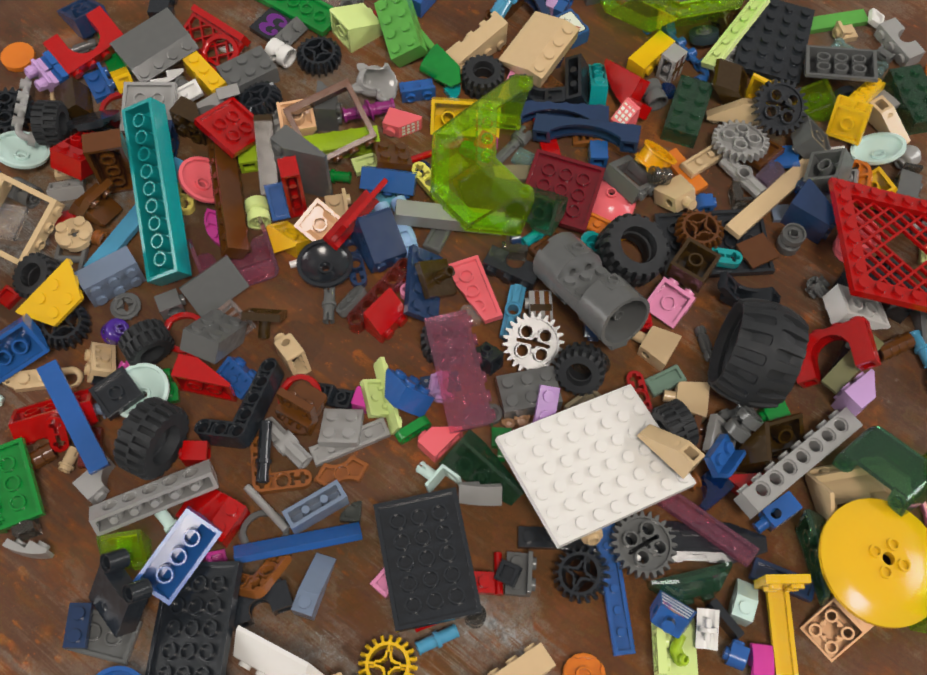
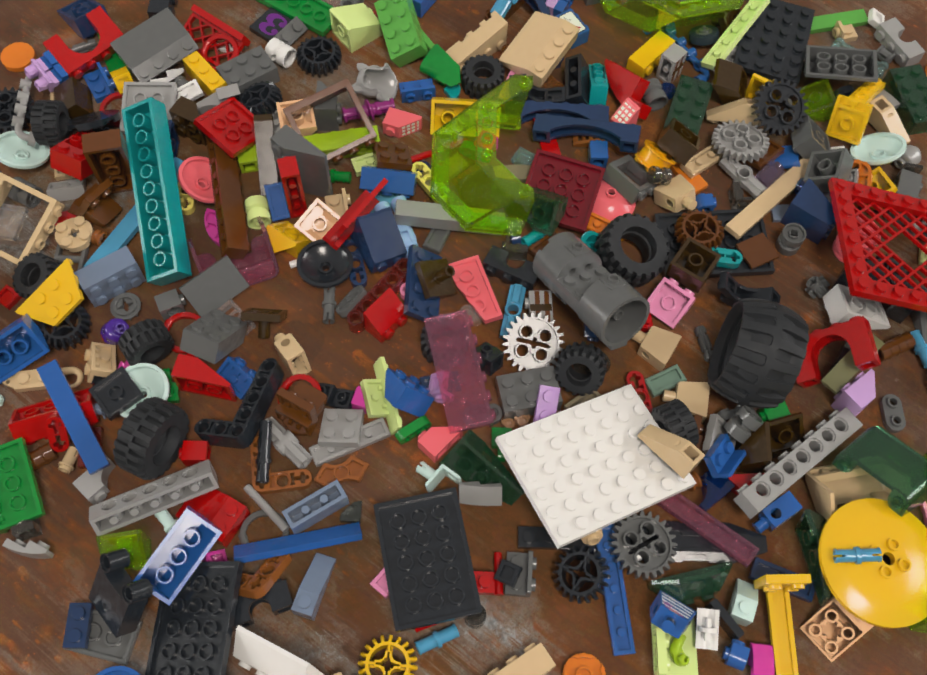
dark grey piece [492,125,533,166] -> none
none -> dark brown brick [657,117,701,166]
none -> dark azure pin [833,546,882,565]
none -> dark grey plate [879,394,906,433]

